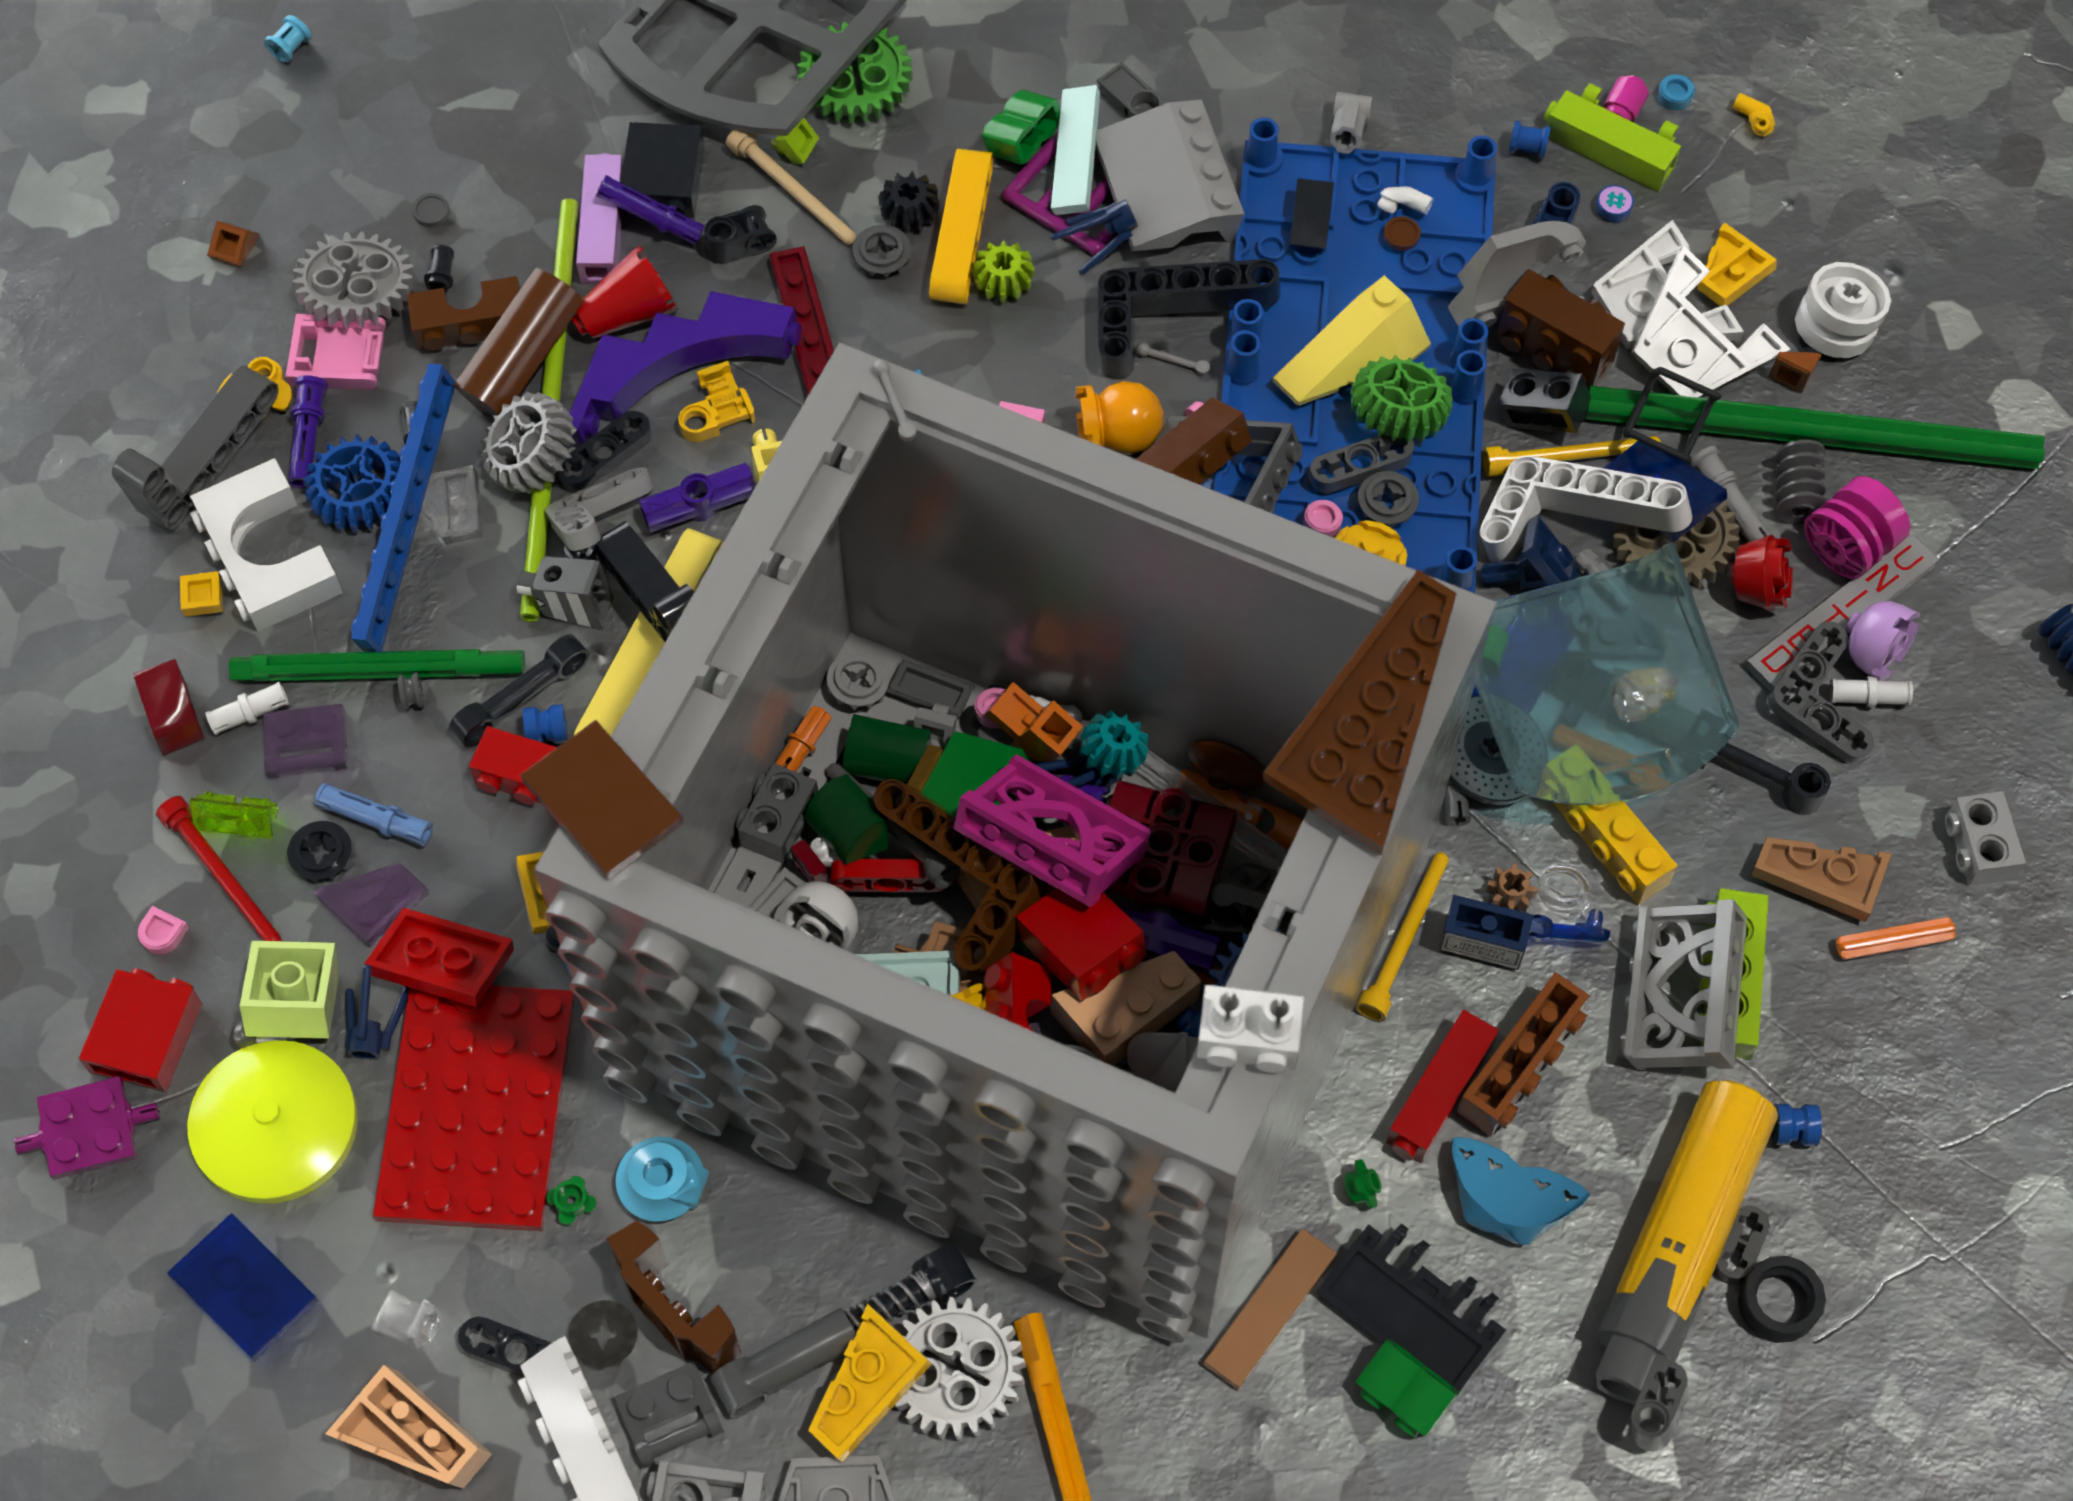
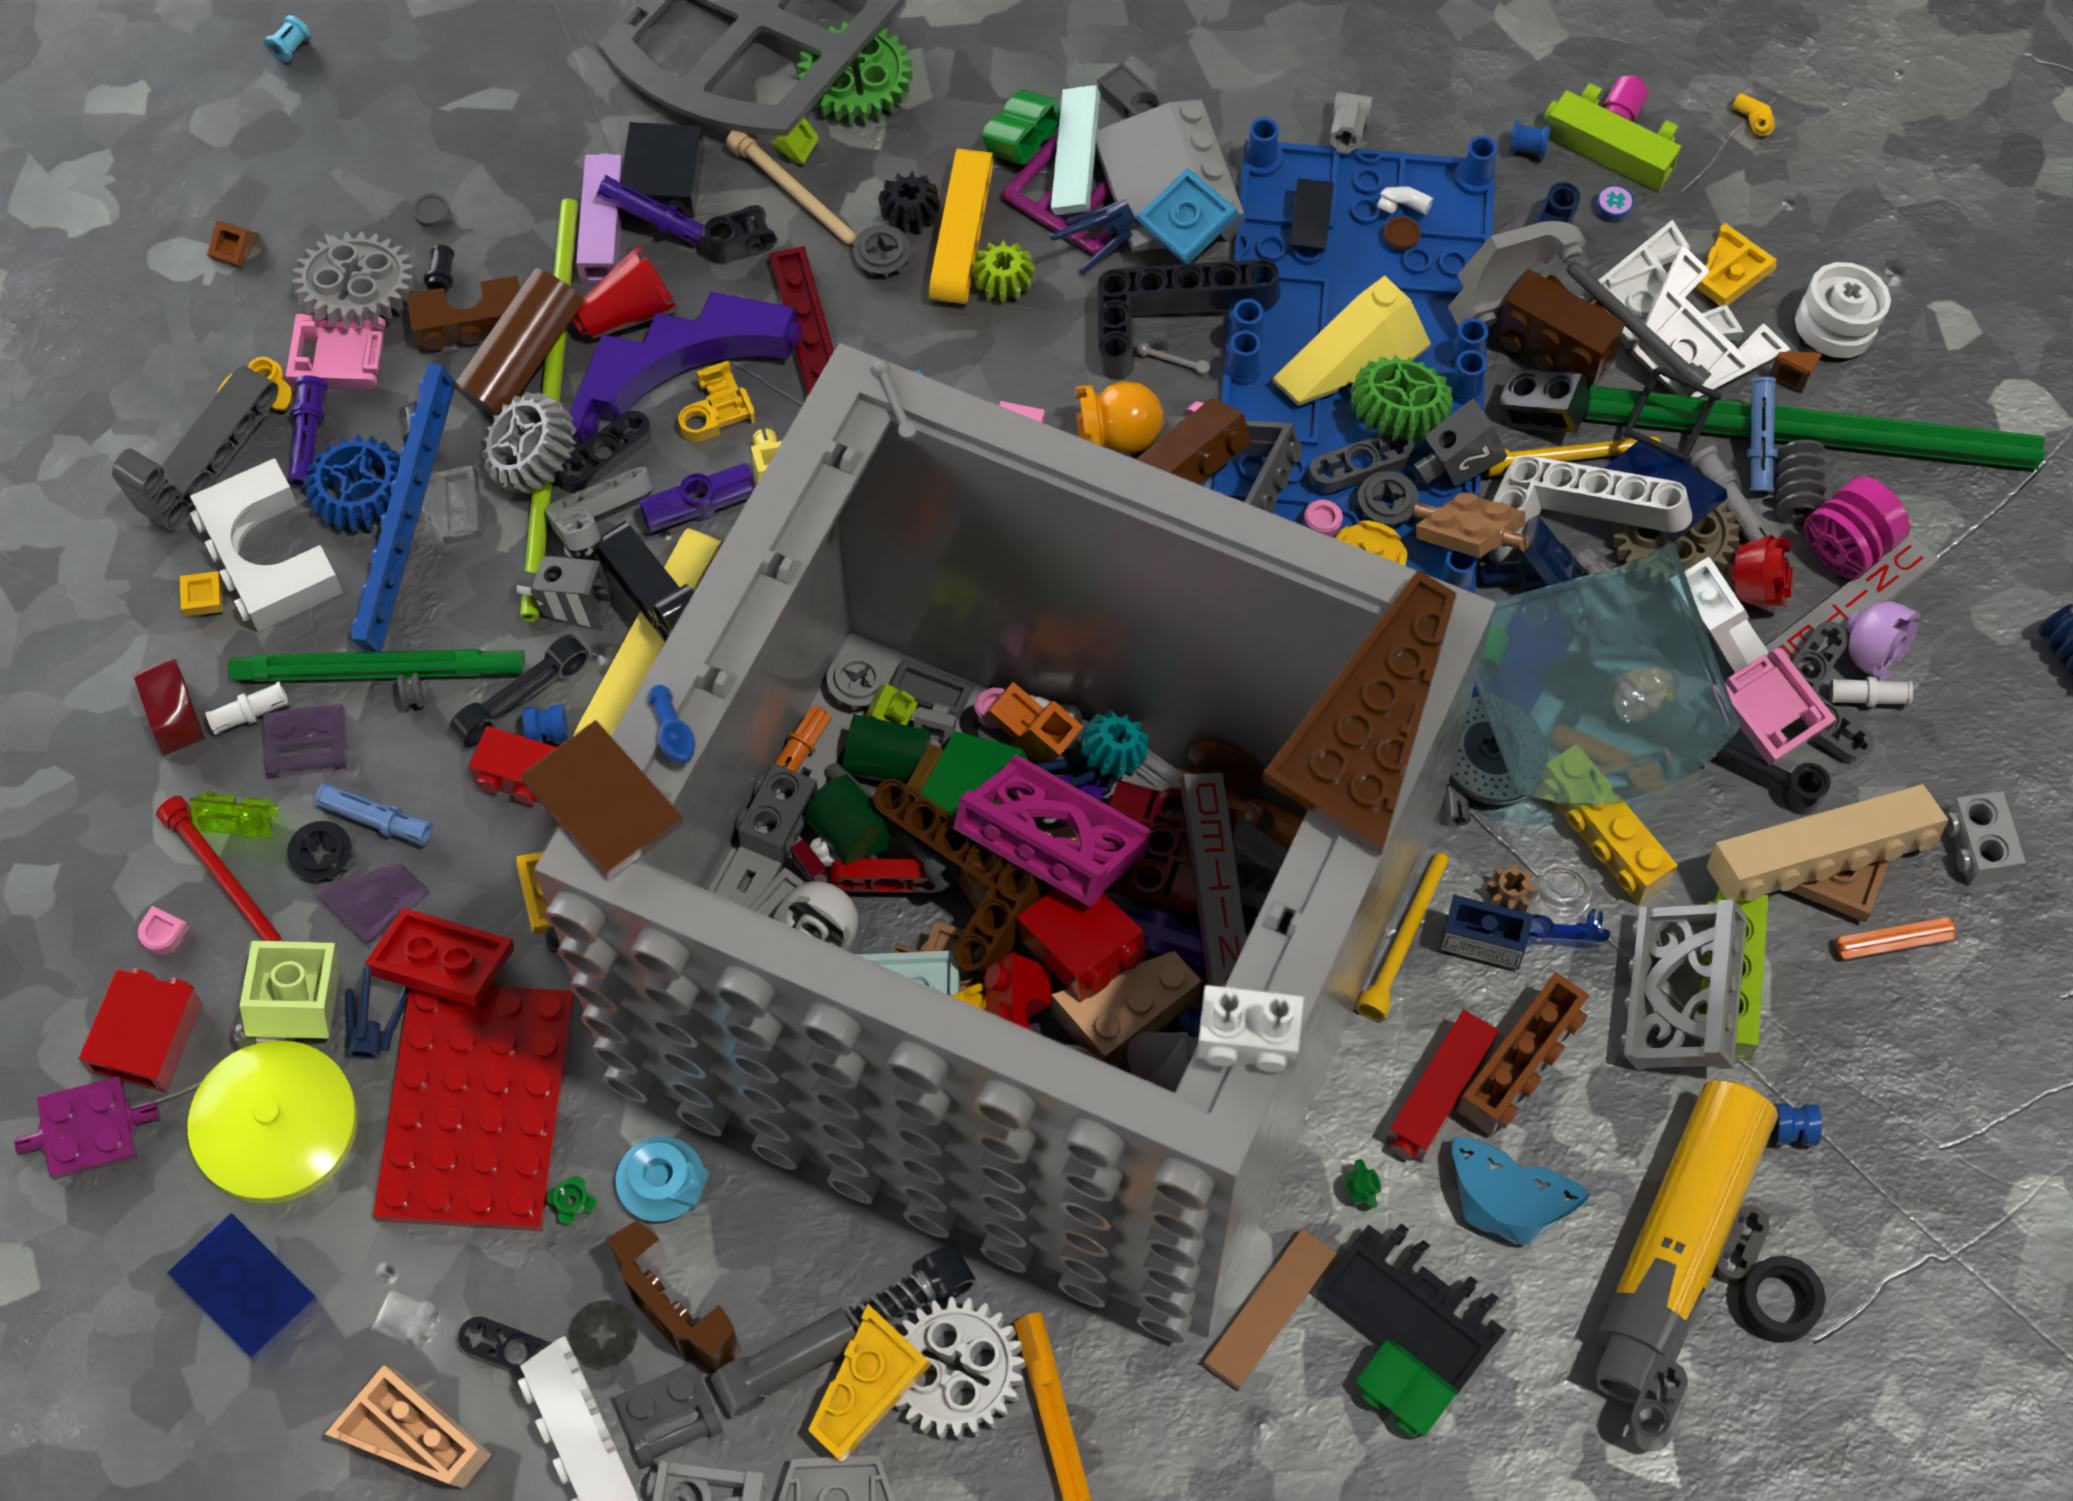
dark azure tile [1657,74,1695,111] -> none
none -> blue piece [648,685,695,764]
none -> lime tile [866,683,918,726]
none -> dark azure tile [1135,168,1240,264]
none -> light grey tile [1179,773,1247,987]
none -> medium nougat plate [1413,492,1530,558]
none -> dark grey torso [1414,398,1508,485]
none -> dark grey piece [1567,262,1712,396]
none -> white panel [1675,557,1769,673]
none -> tan brick [1706,784,1949,902]
none -> bright pink container [1713,647,1836,766]
none -> medium blue pin [1747,377,1778,493]

